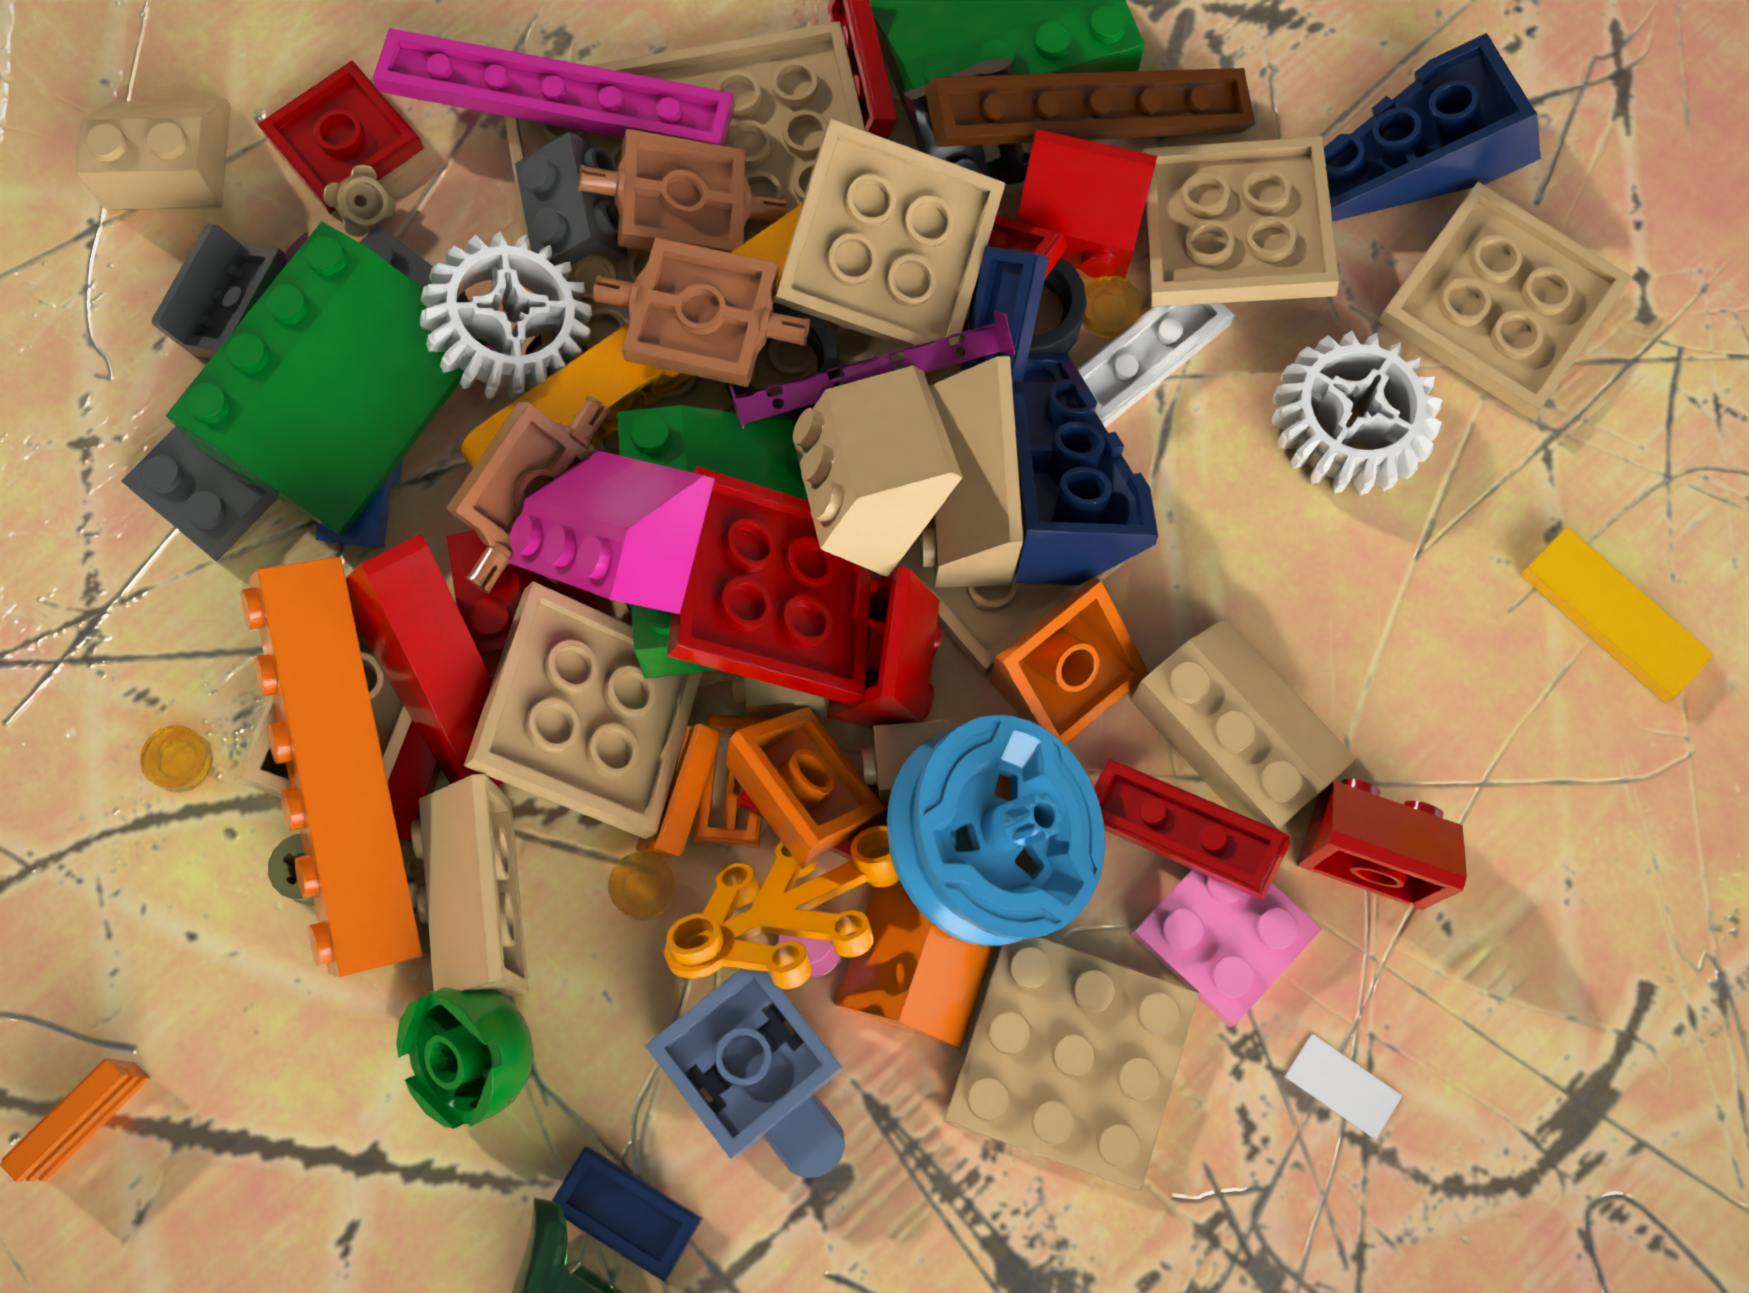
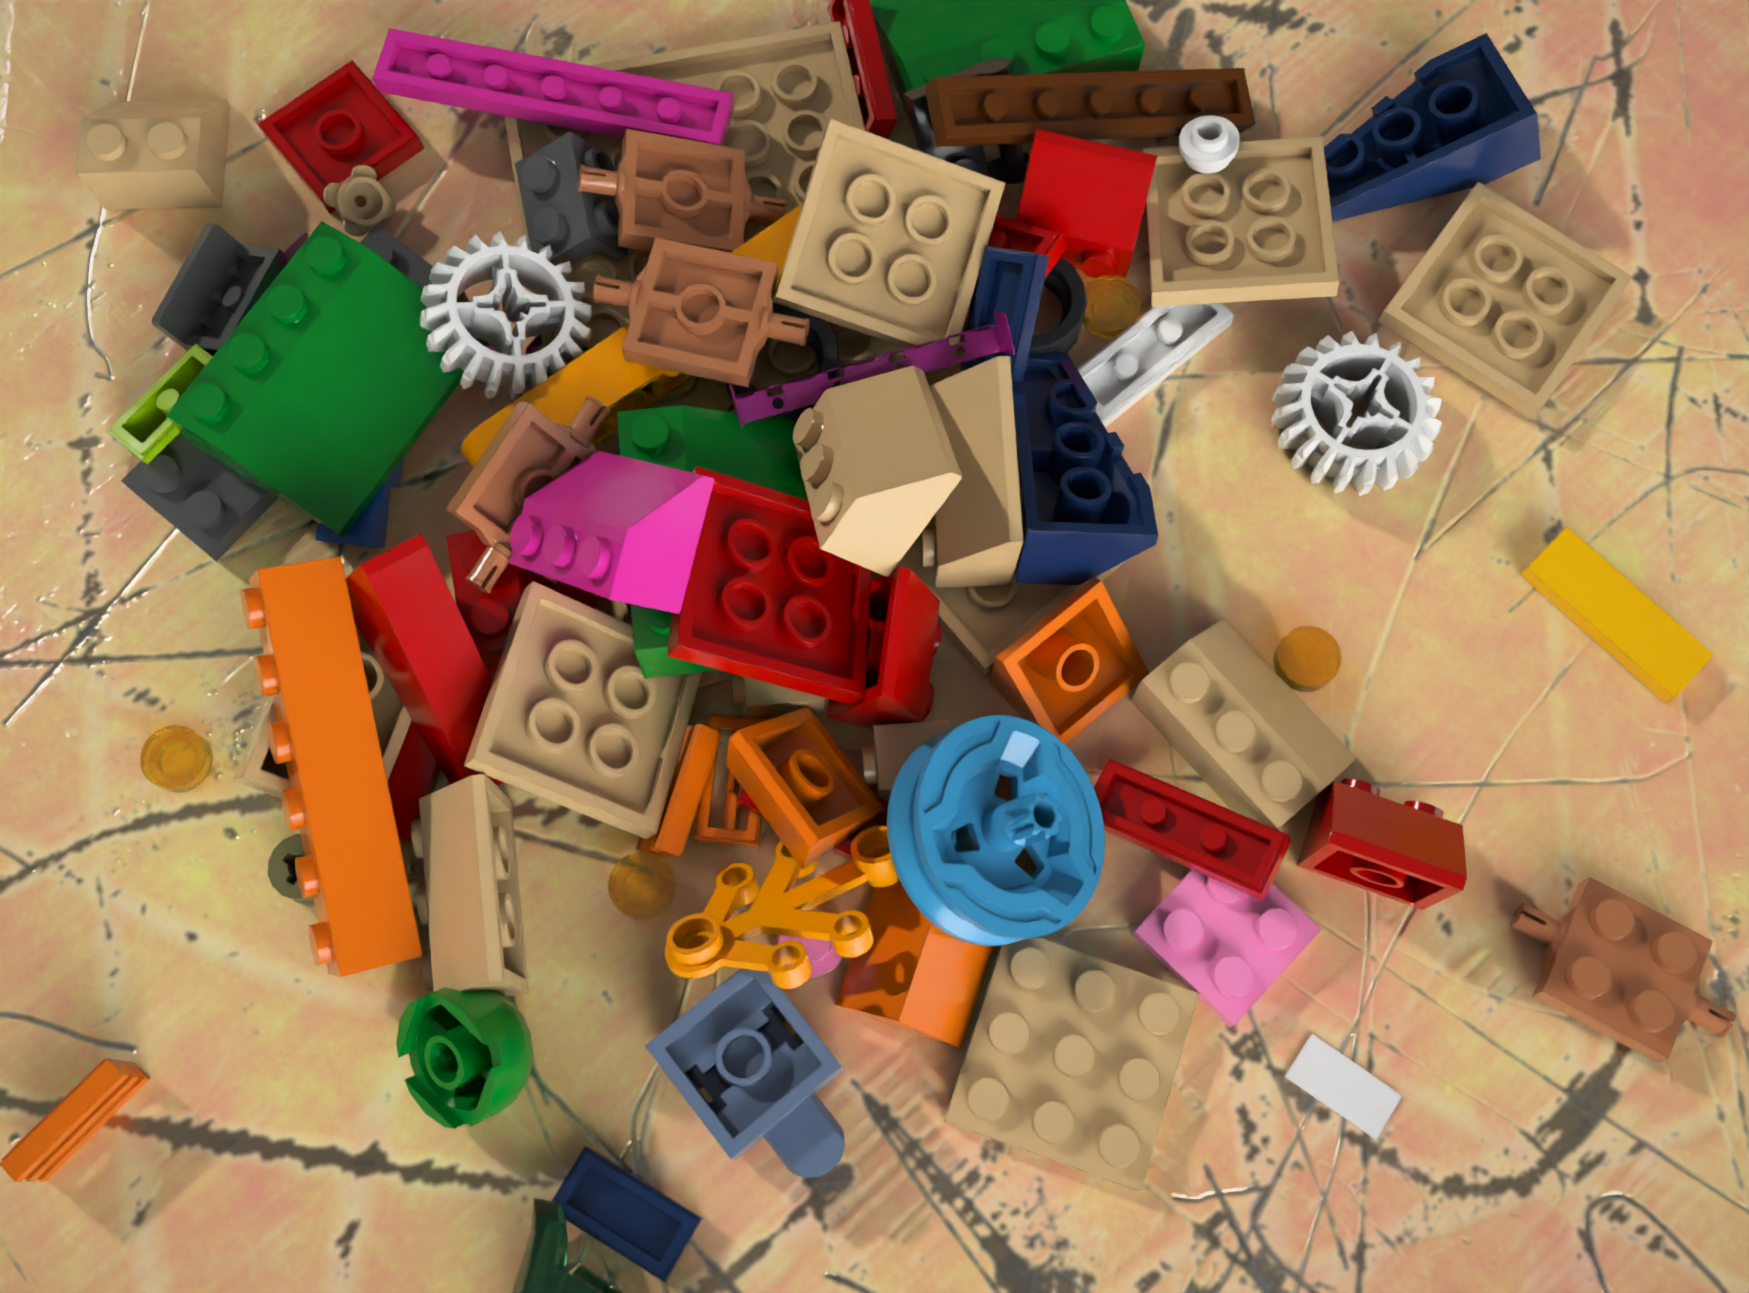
none -> lime slope [107,344,213,465]
none -> white plate [1179,115,1240,173]
none -> clear yellow tile [1273,626,1342,692]
none -> nougat plate [1510,877,1736,1063]

